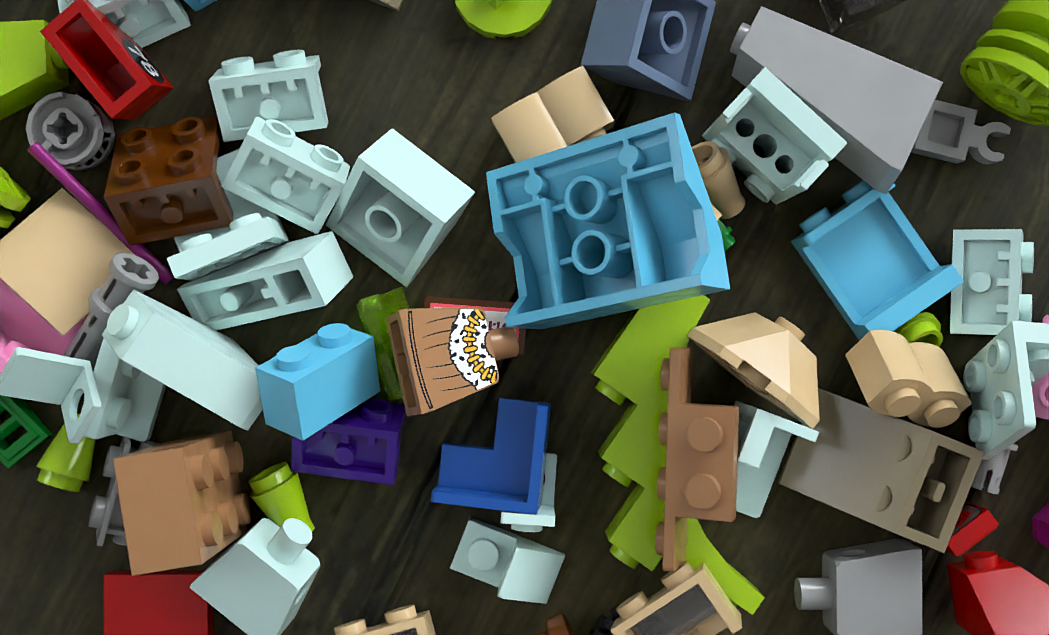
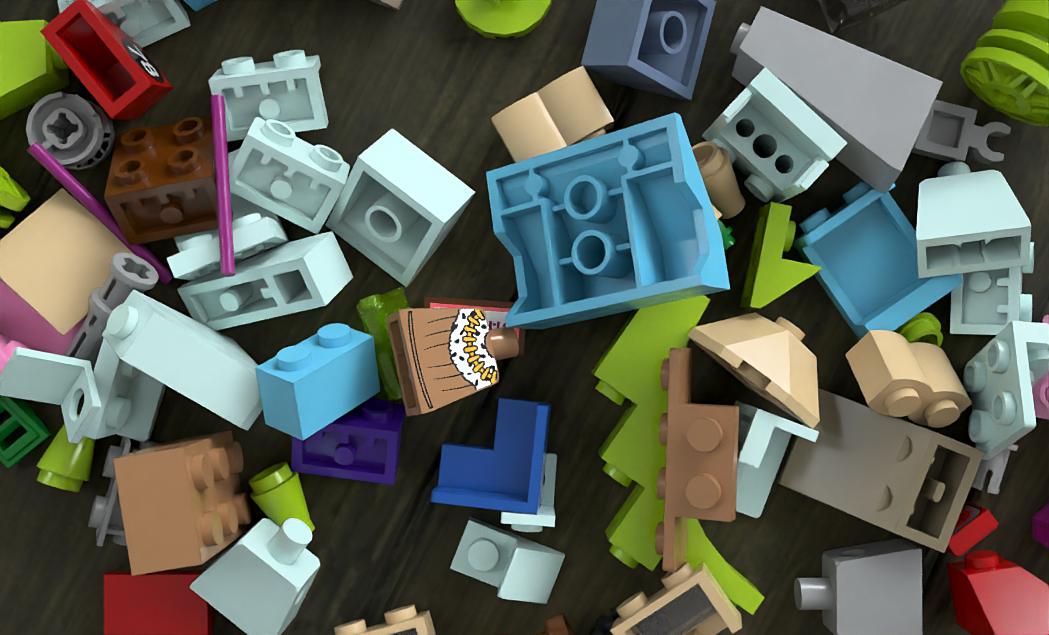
none -> magenta axle [210,95,235,277]
none -> lime slope [740,202,822,309]
none -> light aqua torso [916,161,1031,278]

